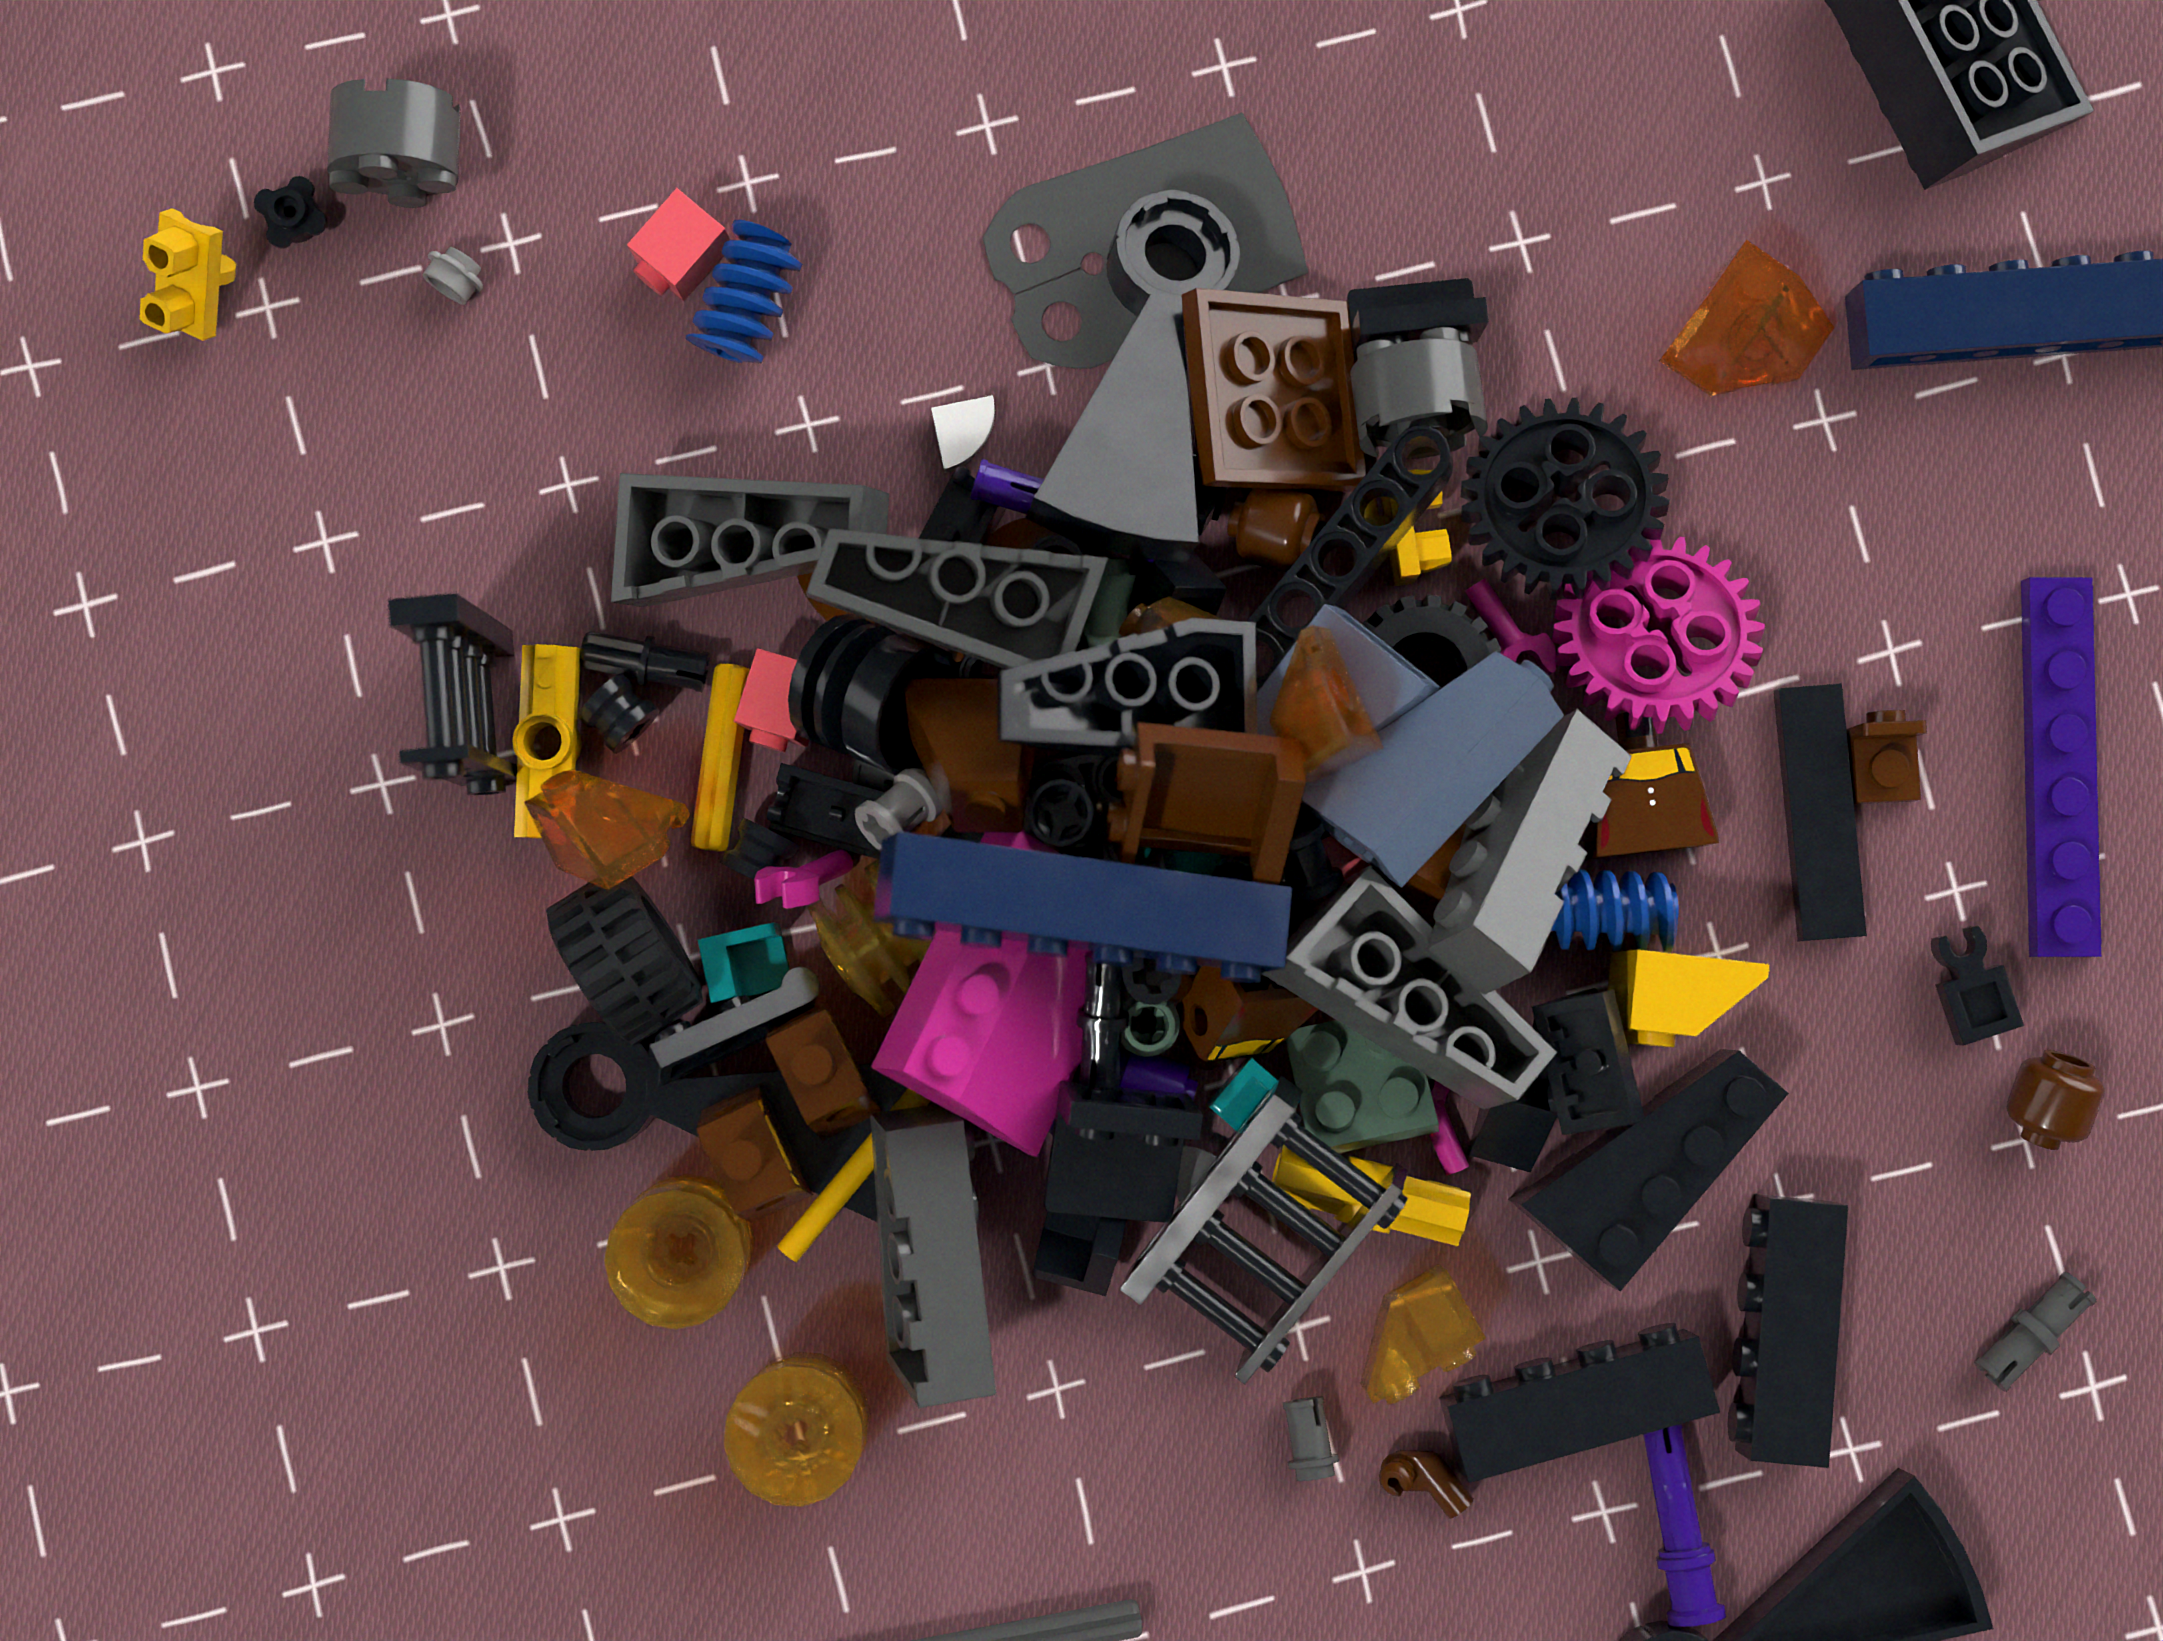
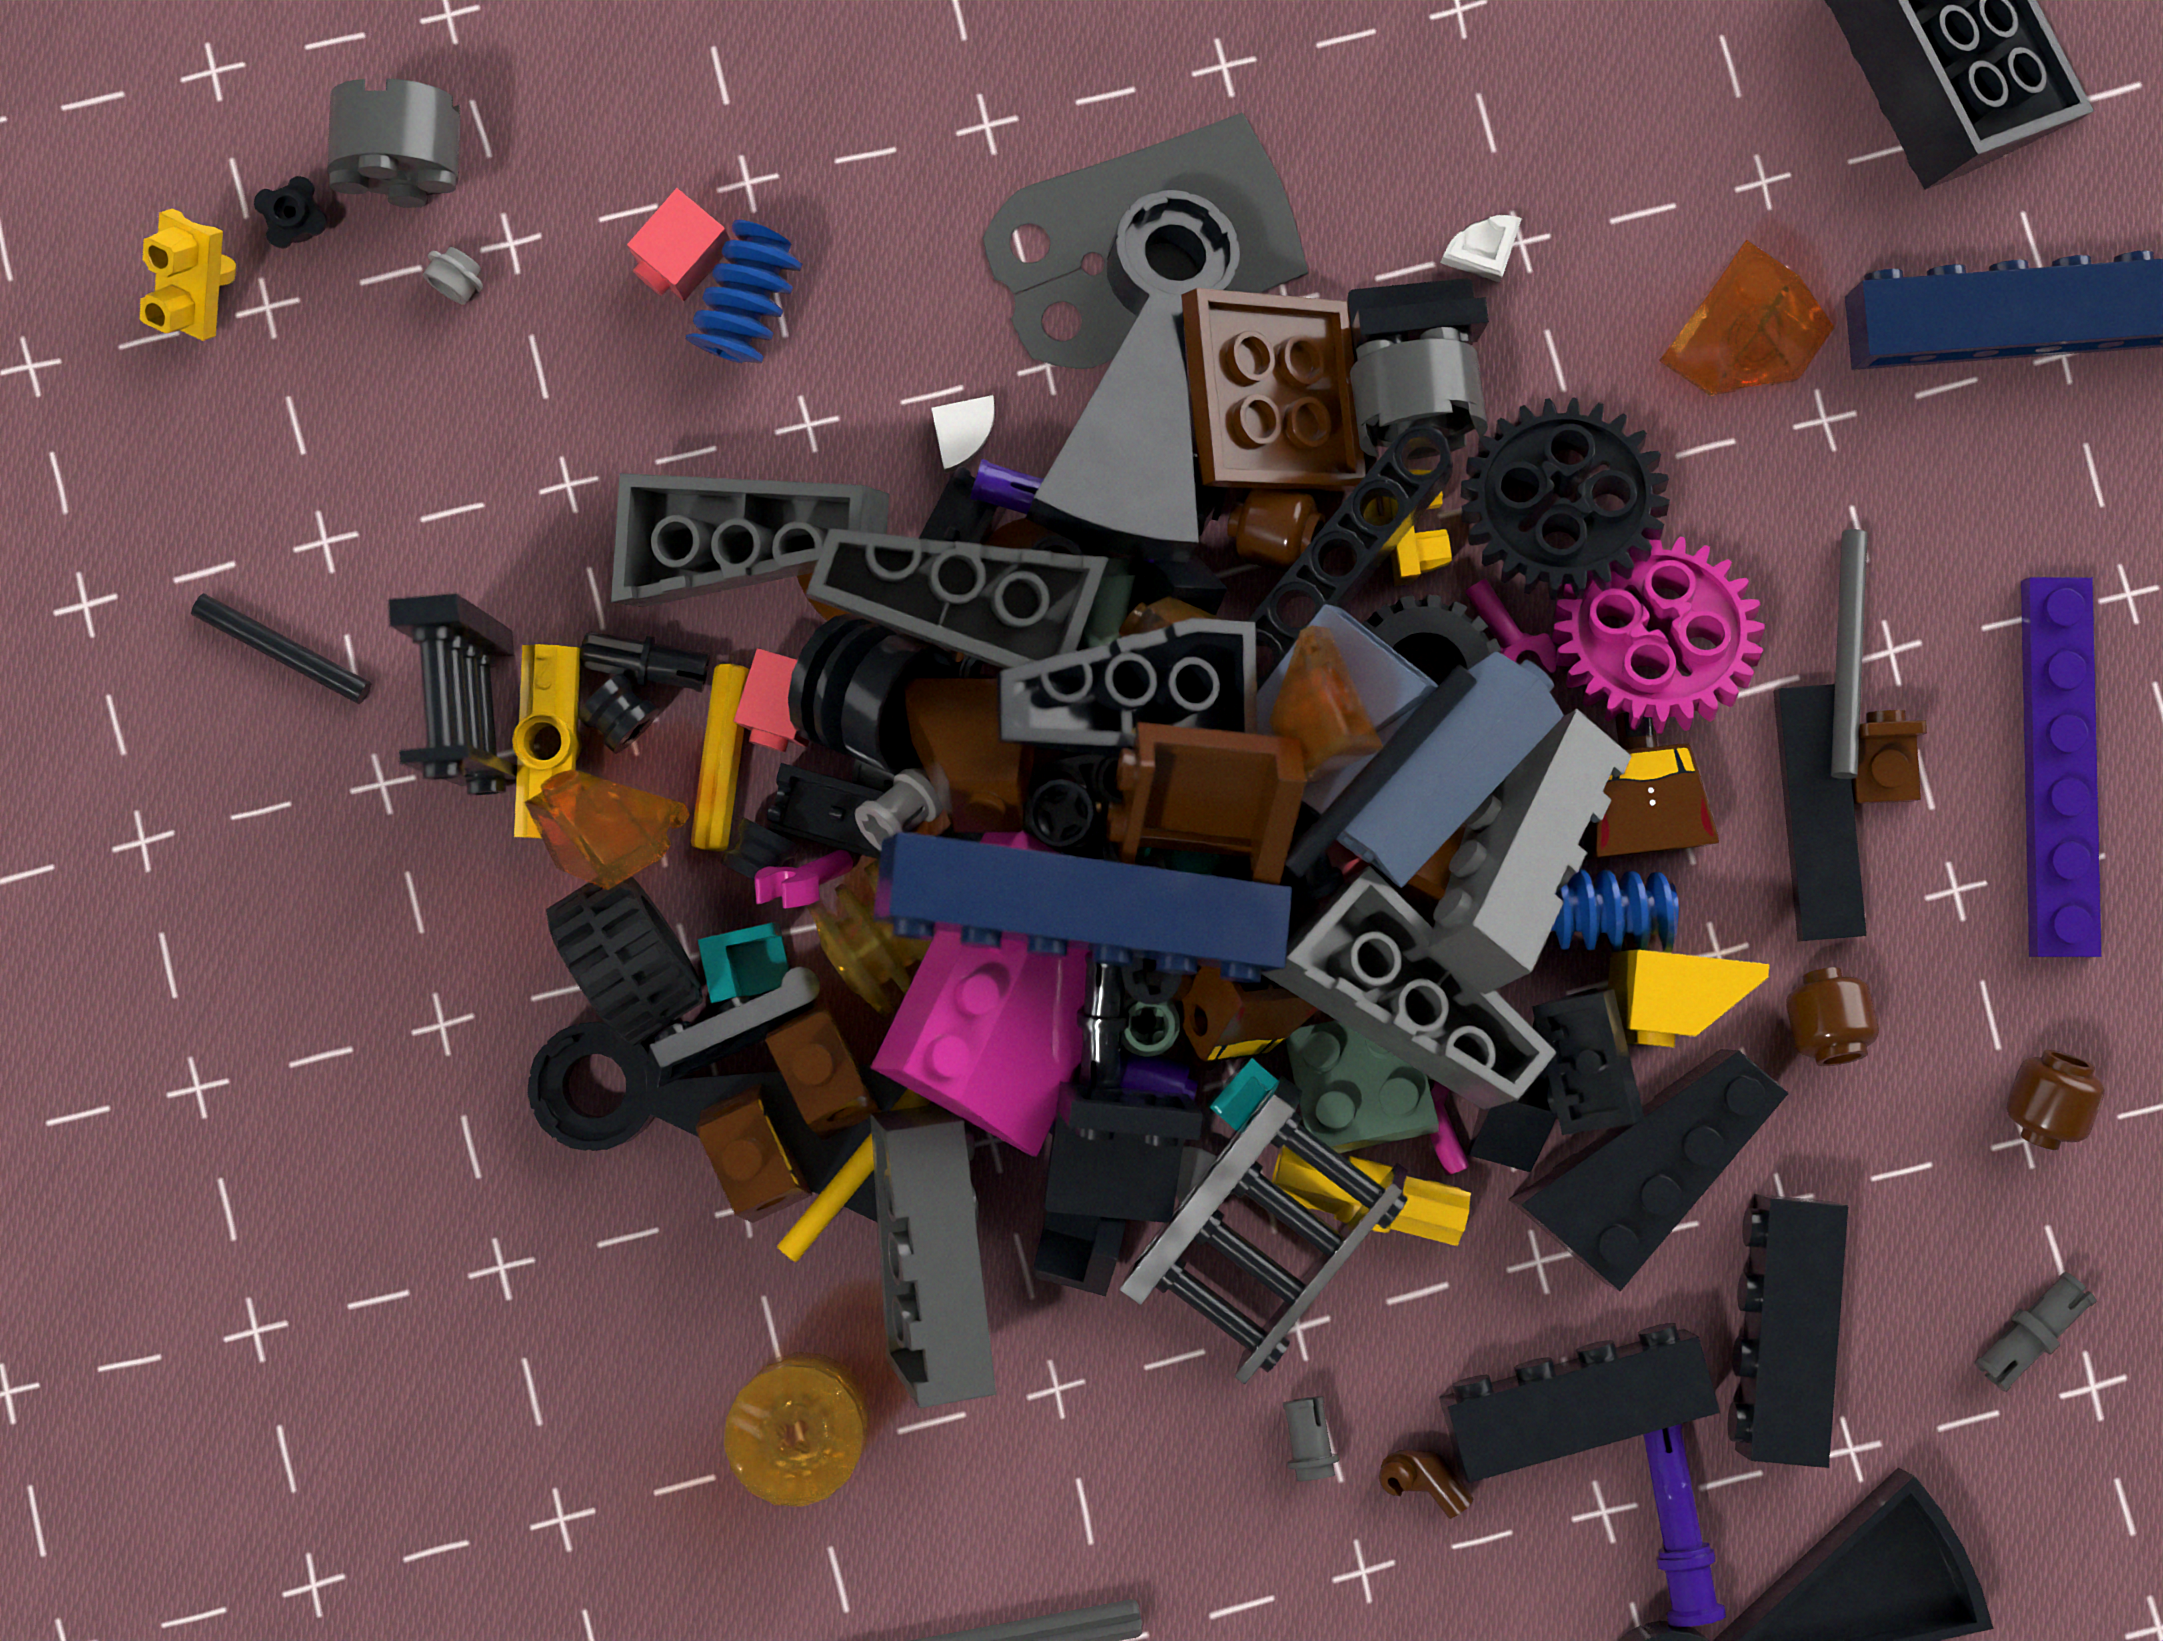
clear yellow wheel [604,1174,755,1329] -> none
clear yellow slope [1360,1264,1486,1405] -> none
black plate [1931,926,2024,1046] -> none
none -> black bar [191,593,371,704]
none -> black bar [1284,665,1477,879]
none -> white tile [1440,215,1522,282]
none -> reddish brown head [1786,967,1879,1066]
none -> dark grey bar [1831,529,1868,779]

